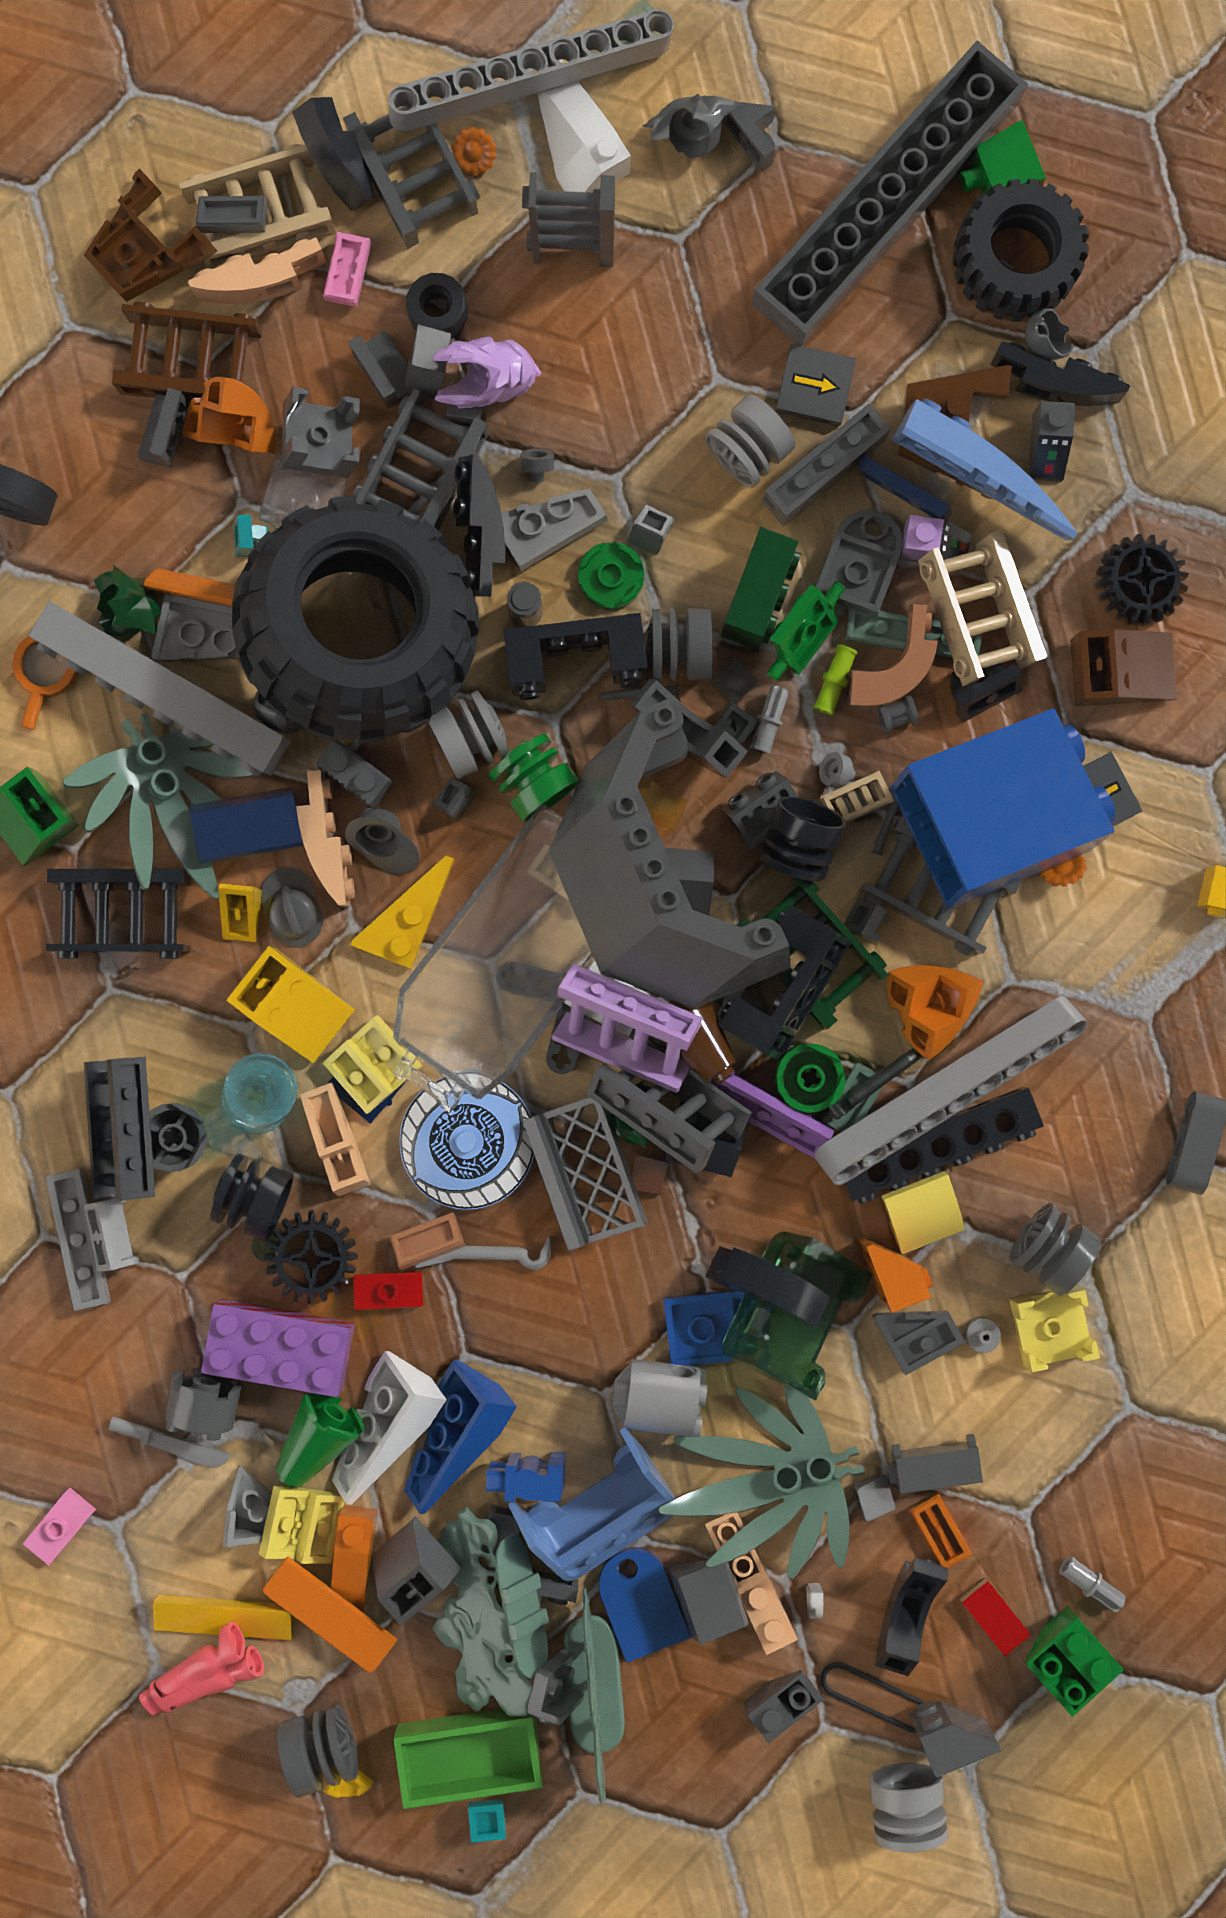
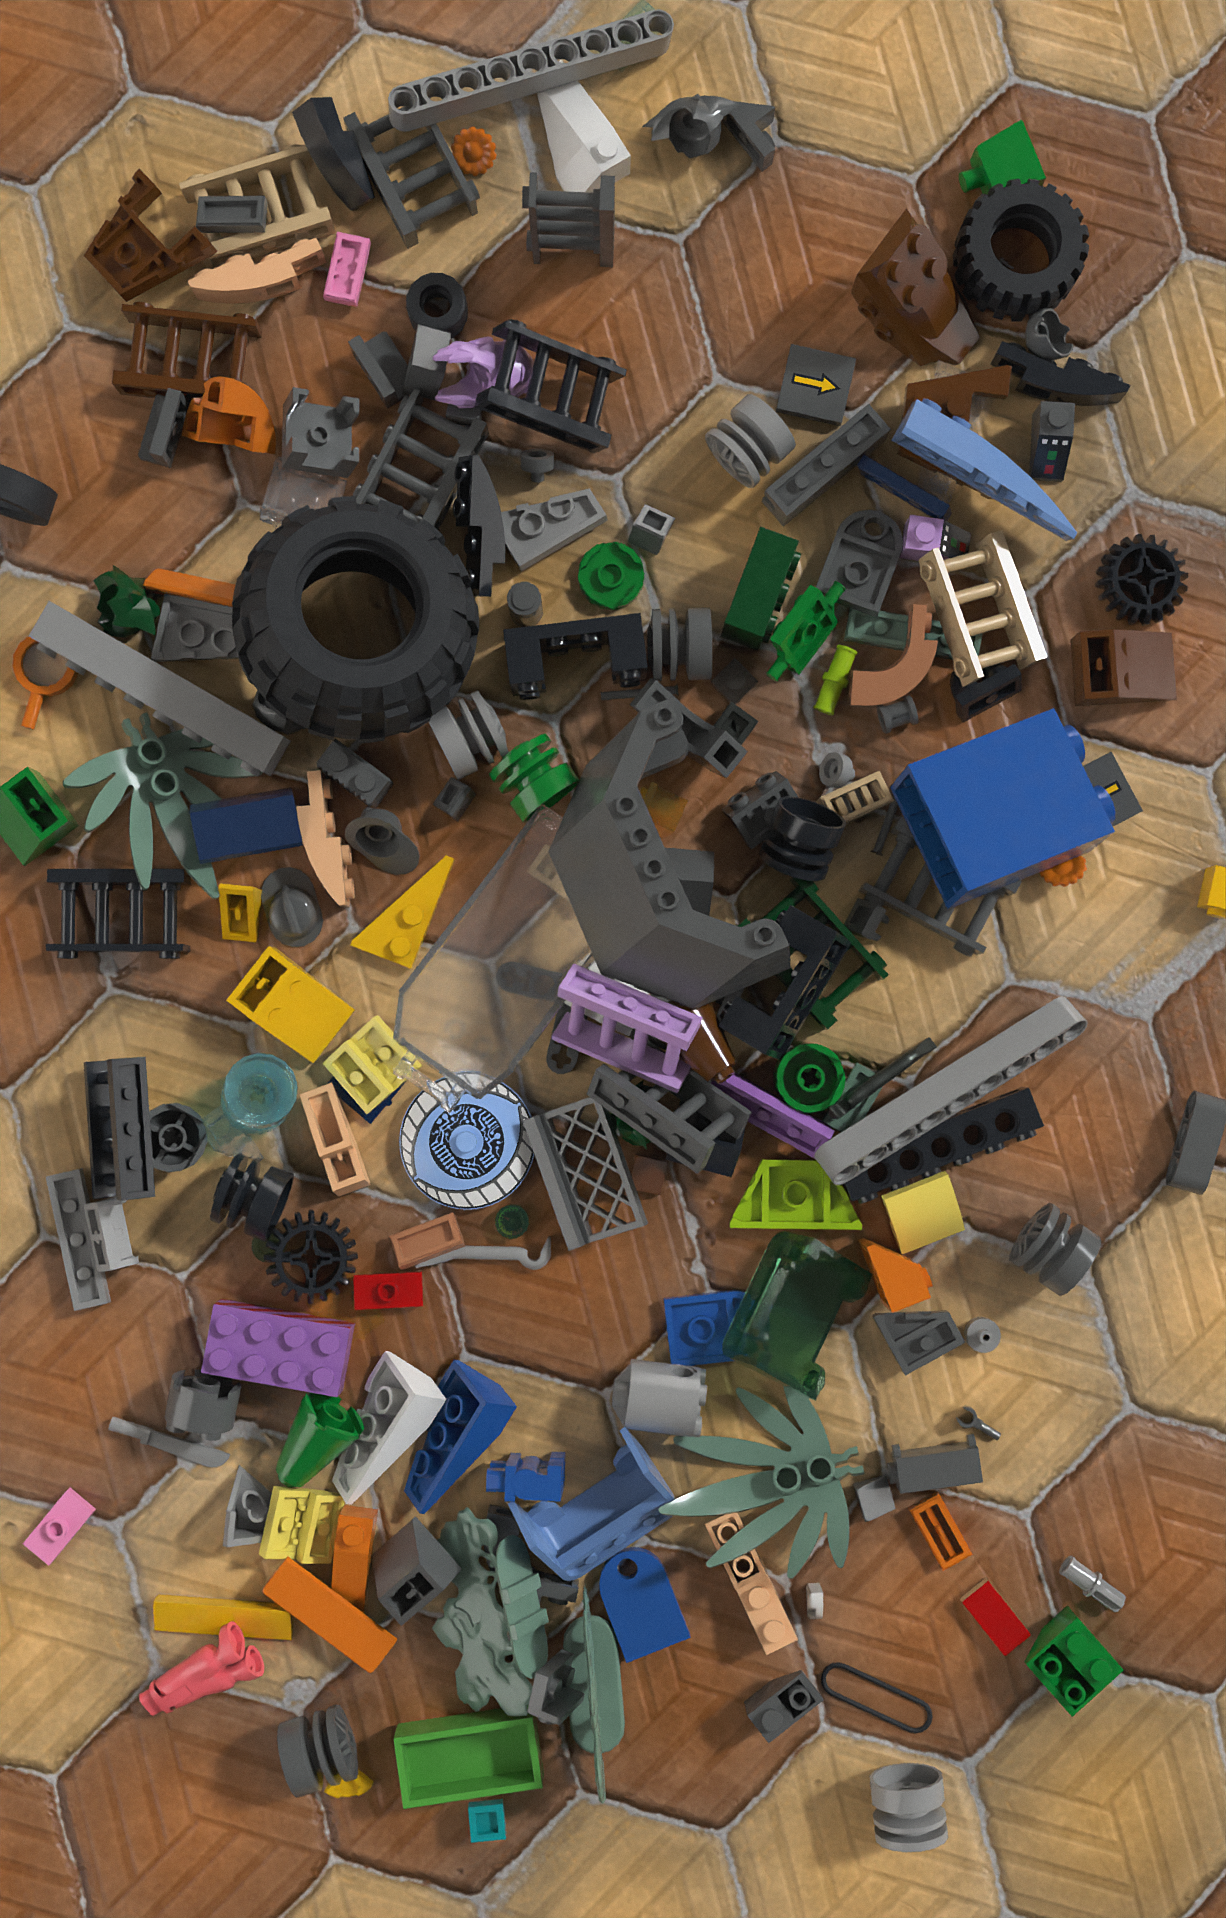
teal tile [233,514,268,557] -> none
dark grey slope [667,1560,749,1645] -> none
black arch [705,1246,831,1328] -> none
light grey axle [749,685,788,754] -> none
dark grey brick [752,40,1028,346] -> none
black arch [875,1558,948,1676] -> none
orange brick [887,965,984,1060] -> none
dark grey slope [909,1701,1001,1778] -> none
light yellow panel [1009,1285,1100,1373] -> none
none -> black fence [474,319,627,453]
none -> clear green tile [495,1204,529,1239]
none -> lime wing [729,1159,862,1230]
none -> reddish brown slope [851,209,980,366]
none -> dark grey hand [956,1406,1001,1441]

